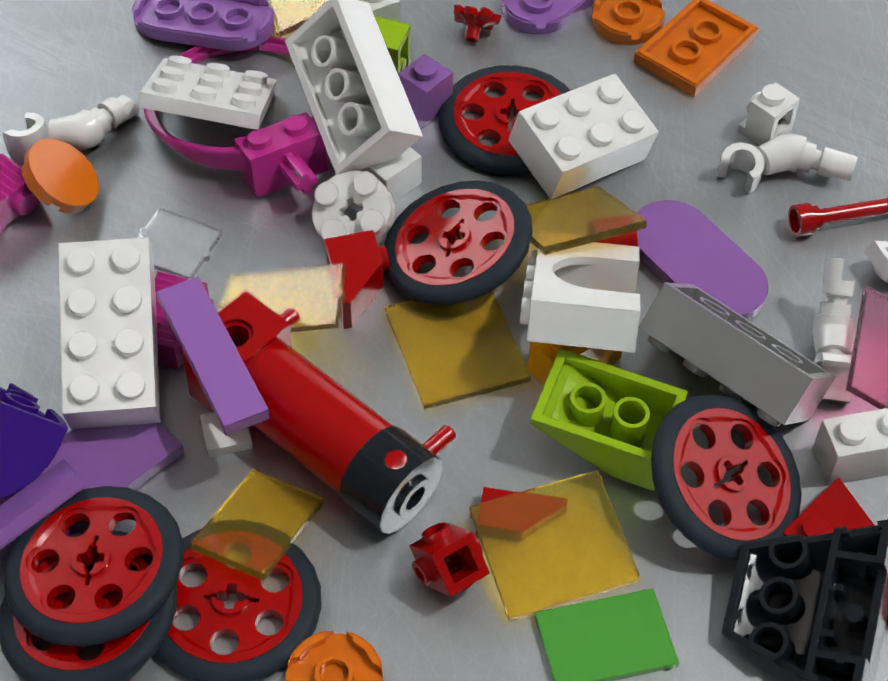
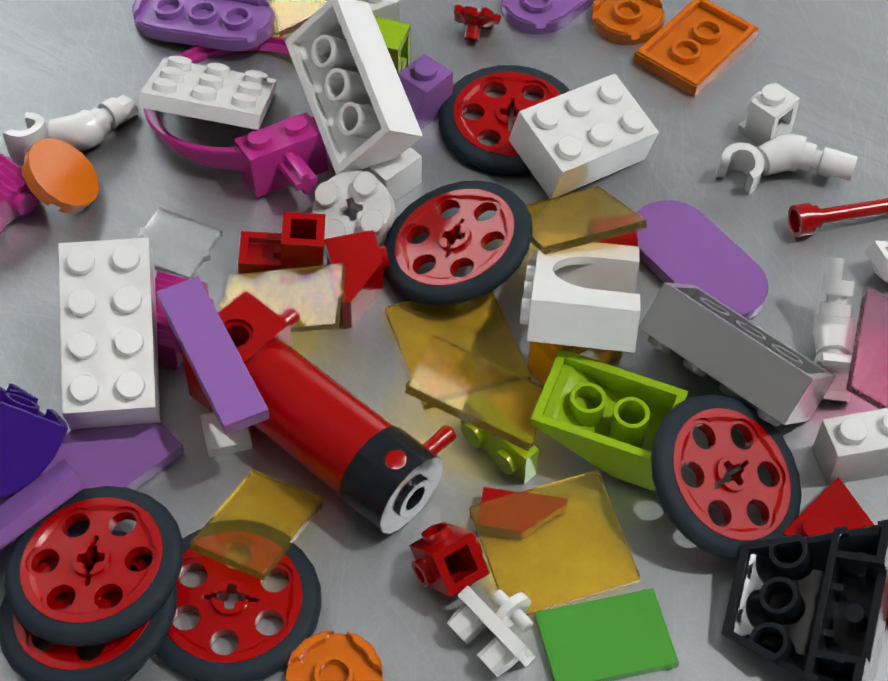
none -> red brick [238,212,326,287]
none -> clear yellow piece [405,334,544,451]
none -> white hips [447,585,535,677]
none -> lime plate [461,395,539,484]

